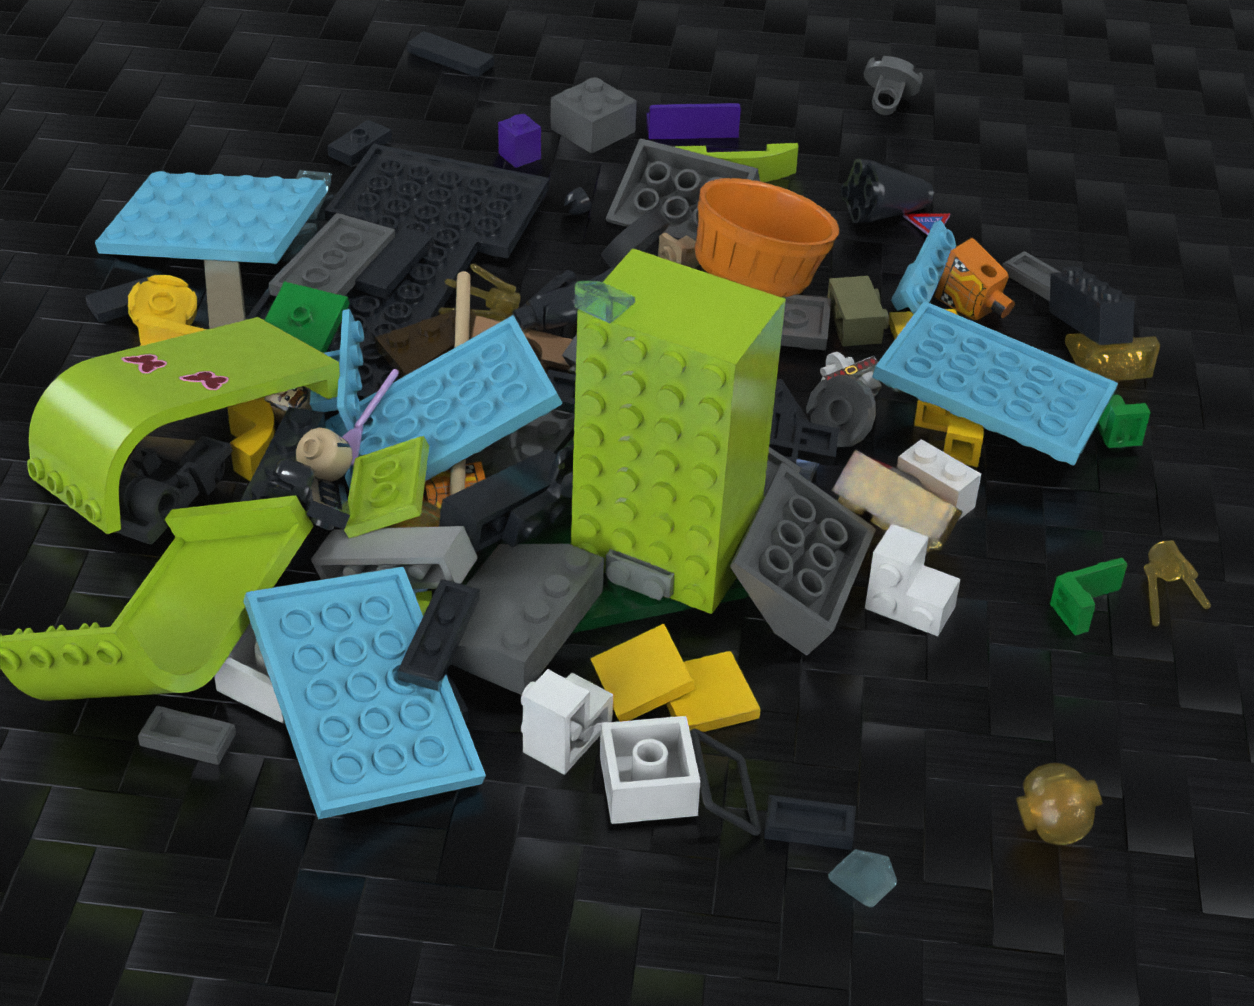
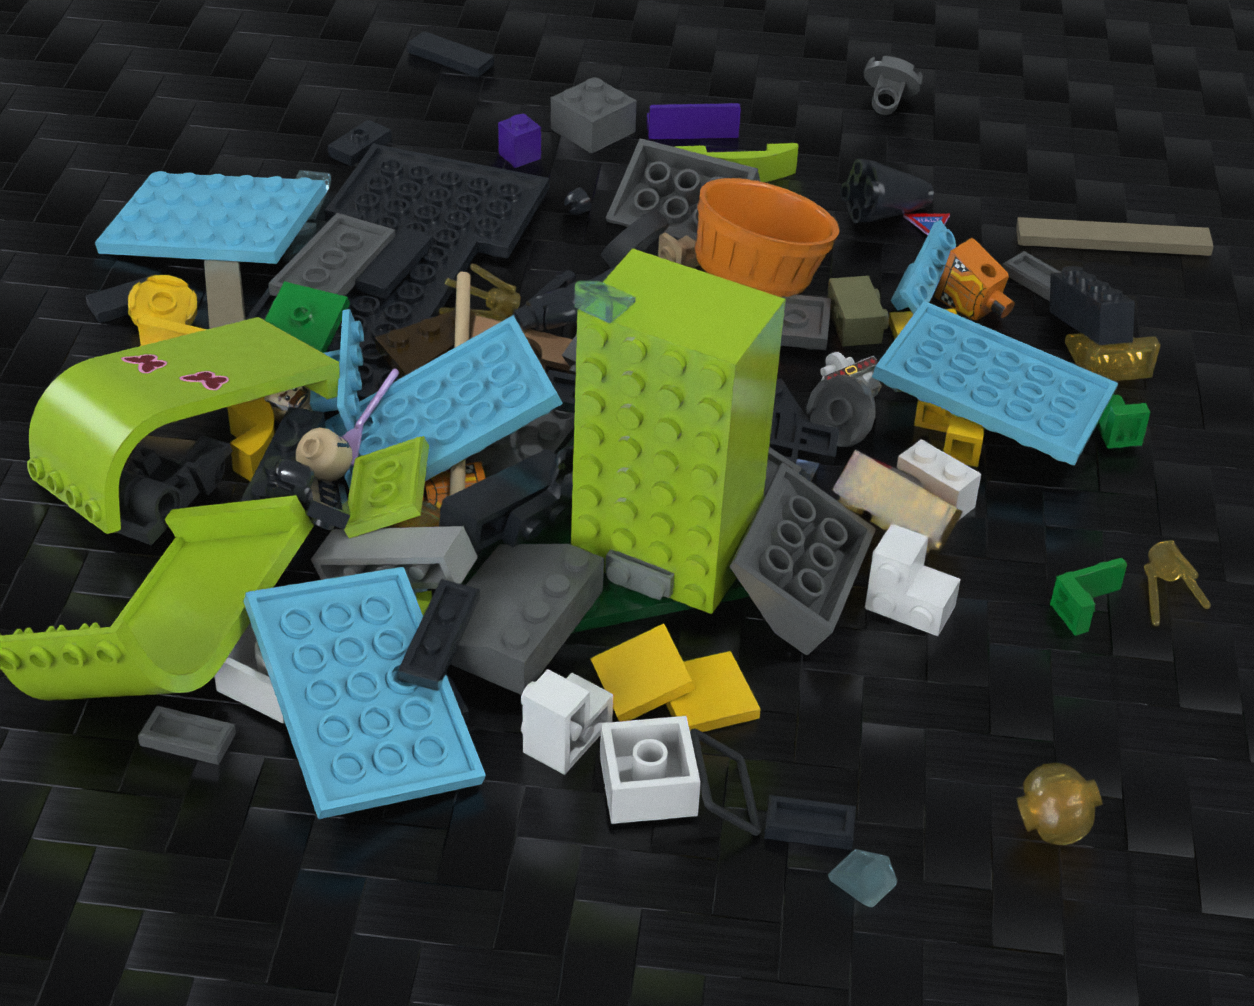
none -> dark tan tile [1016,217,1214,256]

